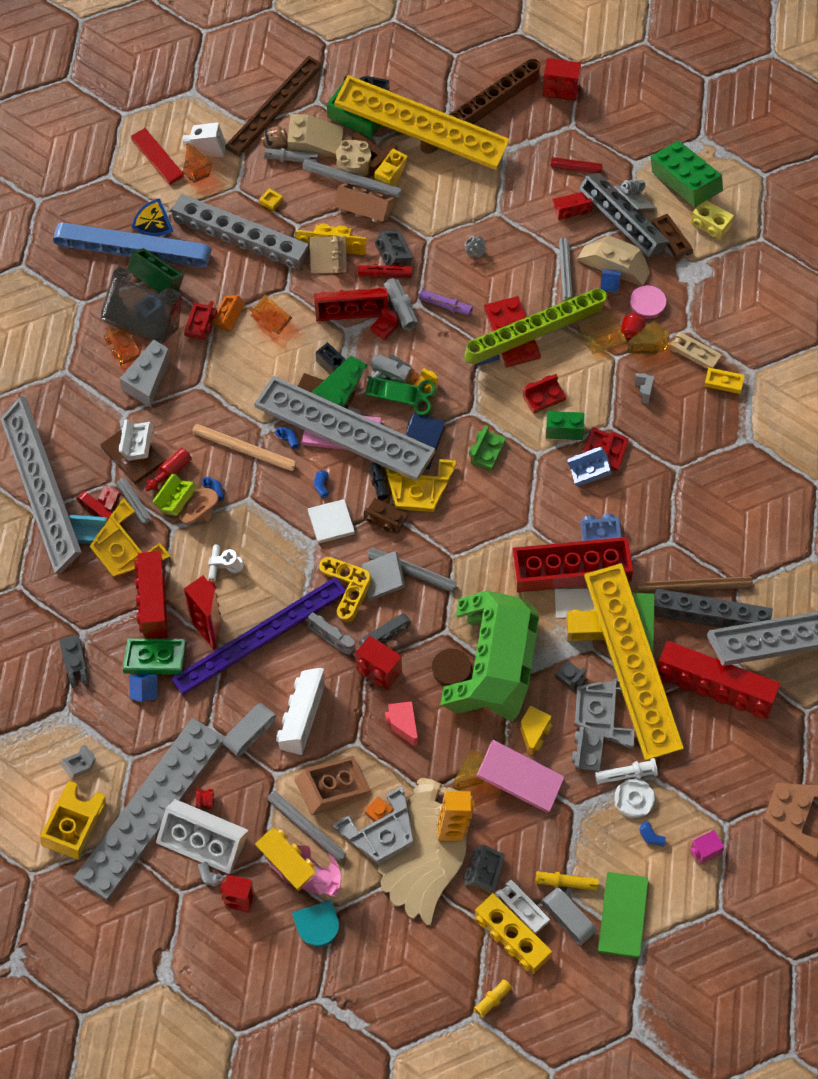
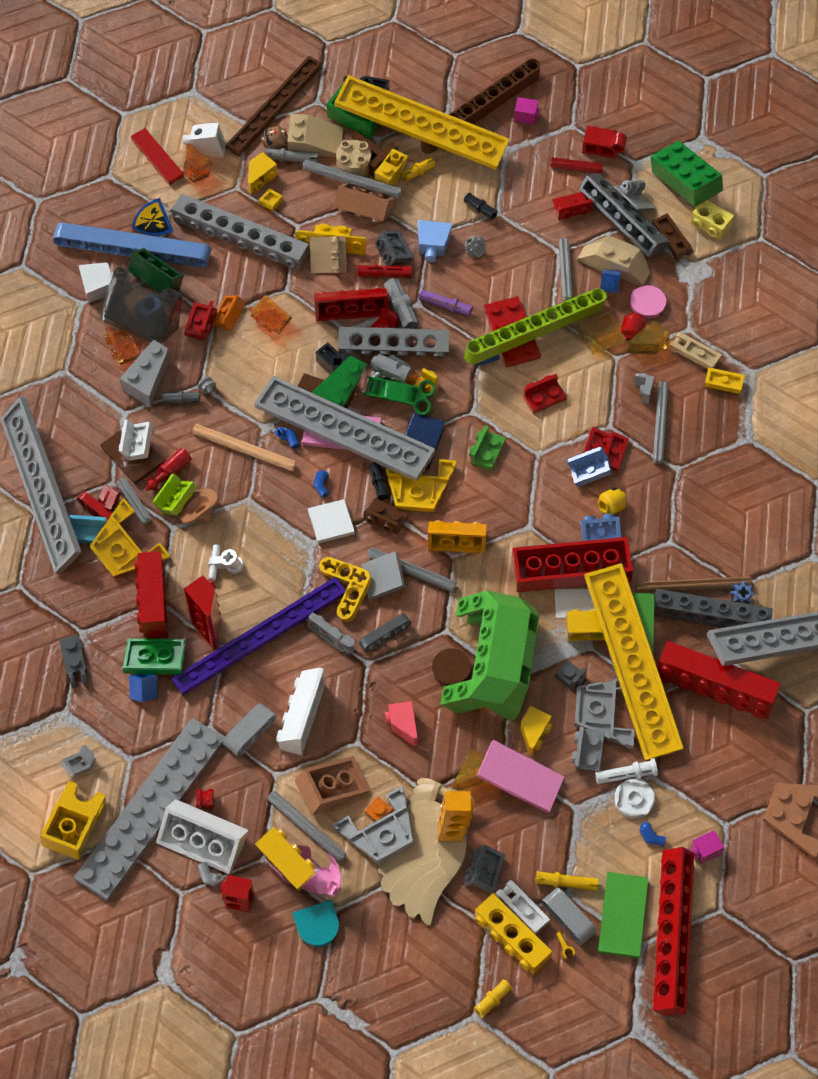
blue arm [202,477,224,501] -> none
red brick [355,635,402,690] -> none
red brick [542,58,581,101] -> none
green brick [546,411,585,440] -> none
none -> white torso [79,263,123,303]
none -> dark grey pin [162,390,201,405]
none -> light grey bush [197,376,216,395]
none -> yellow slope [248,152,278,195]
none -> light grey brick [338,327,449,357]
none -> yellow pin [401,157,436,182]
none -> light blue torso [418,220,452,262]
none -> light orange slope [428,520,487,554]
none -> black pin [464,193,498,220]
none -> dark pink brick [514,97,541,125]
none -> yellow hand [556,932,575,960]
none -> red hinge [582,125,627,159]
none -> yellow head [598,488,627,514]
none -> light grey axle [653,381,669,464]
none -> red brick [653,847,695,1017]
none -> medium blue gear [729,581,755,604]

